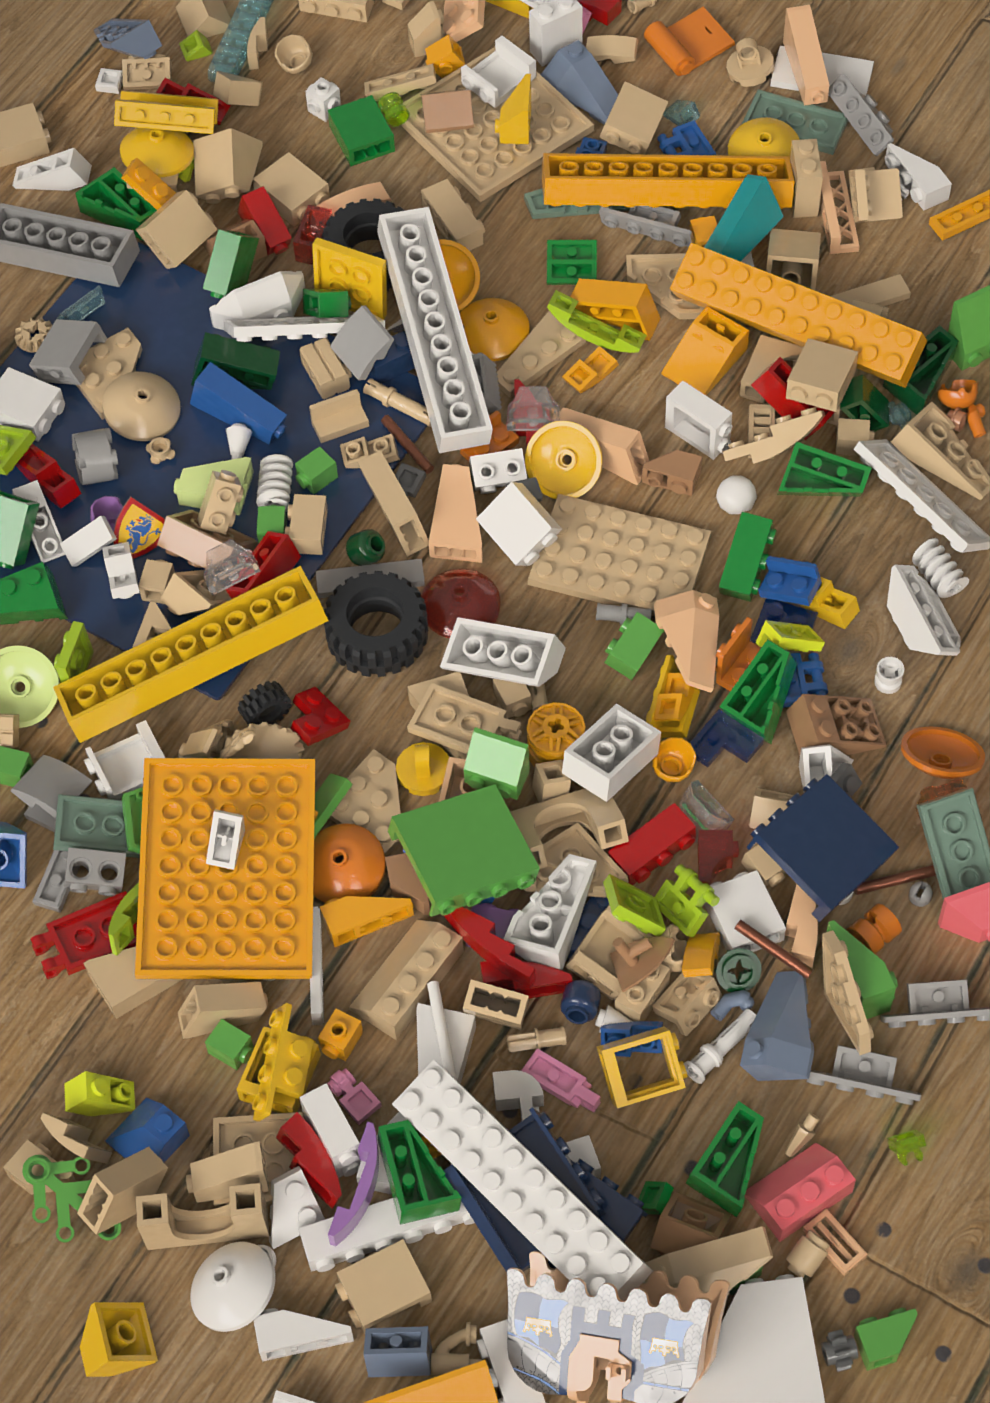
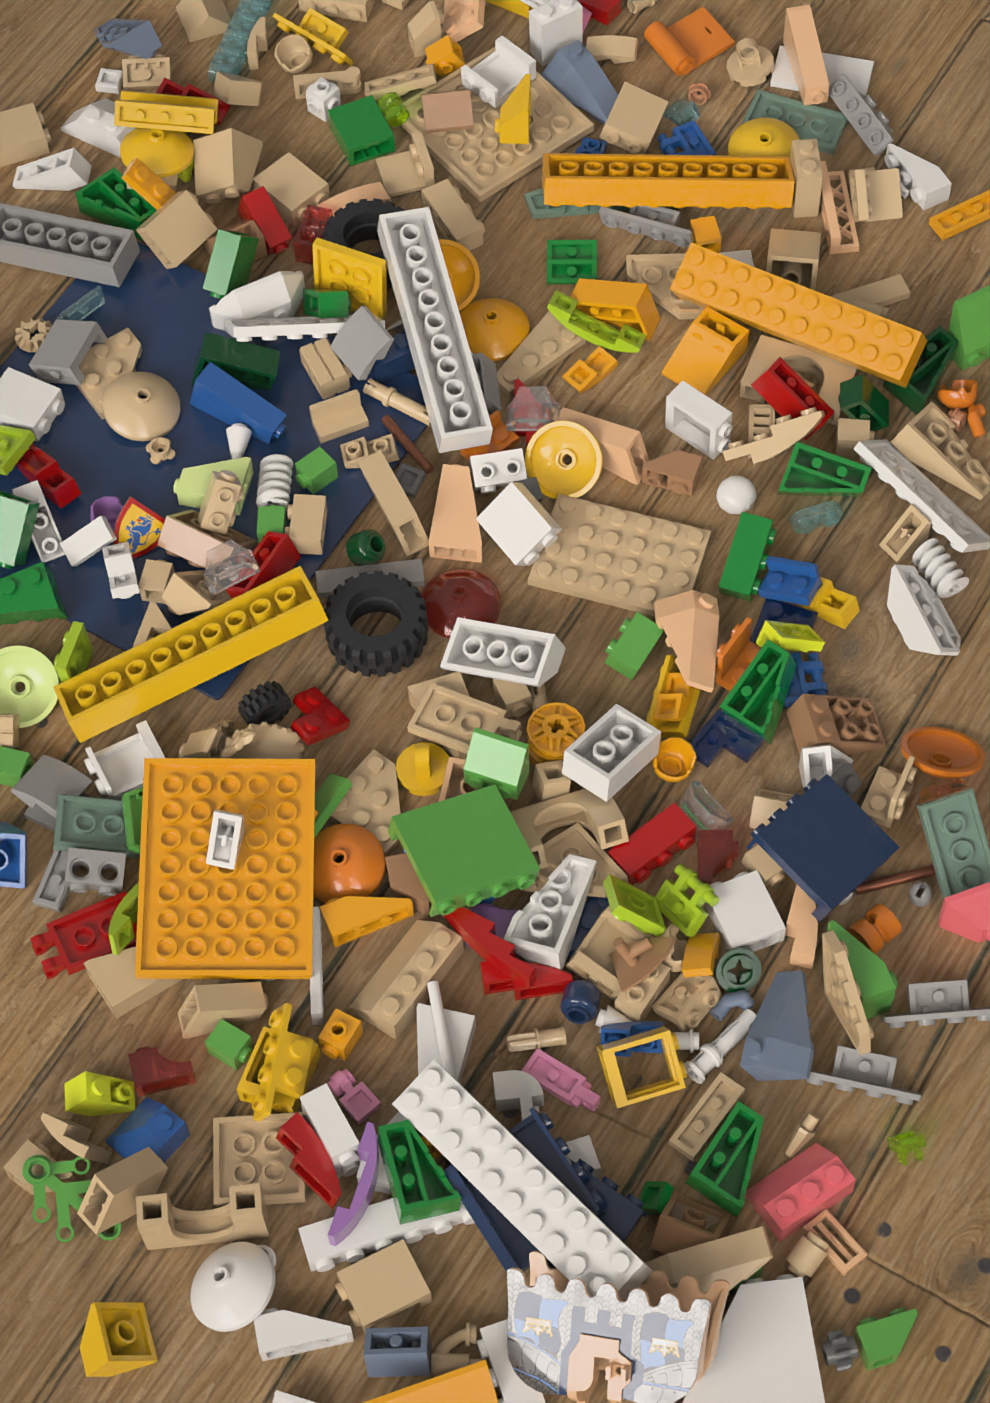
light grey brick [72,428,118,485] -> none
lime slope [179,30,213,62] -> none
tan slope [186,1141,269,1203] -> none
white wing [269,1166,325,1249] -> none
tan brick [463,979,529,1030] -> none
light grey pin [596,603,651,625] -> none
teal slope [704,174,784,262] -> none
copper bar [734,919,814,979] -> none
tan brick [786,338,858,412] -> none
white wheel [874,657,904,694] -> none
clear light blue plate [888,401,911,429] -> none
none -> white wedge [61,98,135,158]
none -> clear red arch [128,1047,197,1097]
none -> yellow bracket [272,8,354,66]
none -> tan plate [293,66,362,99]
none -> tan bracket [376,131,435,197]
none -> tan plate [669,1072,745,1161]
none -> white pin [671,1029,700,1053]
none -> nougat plate [688,82,711,106]
none -> clear light blue plate [789,501,843,534]
none -> tan bracket [861,755,918,829]
none -> tan slope [879,504,931,562]

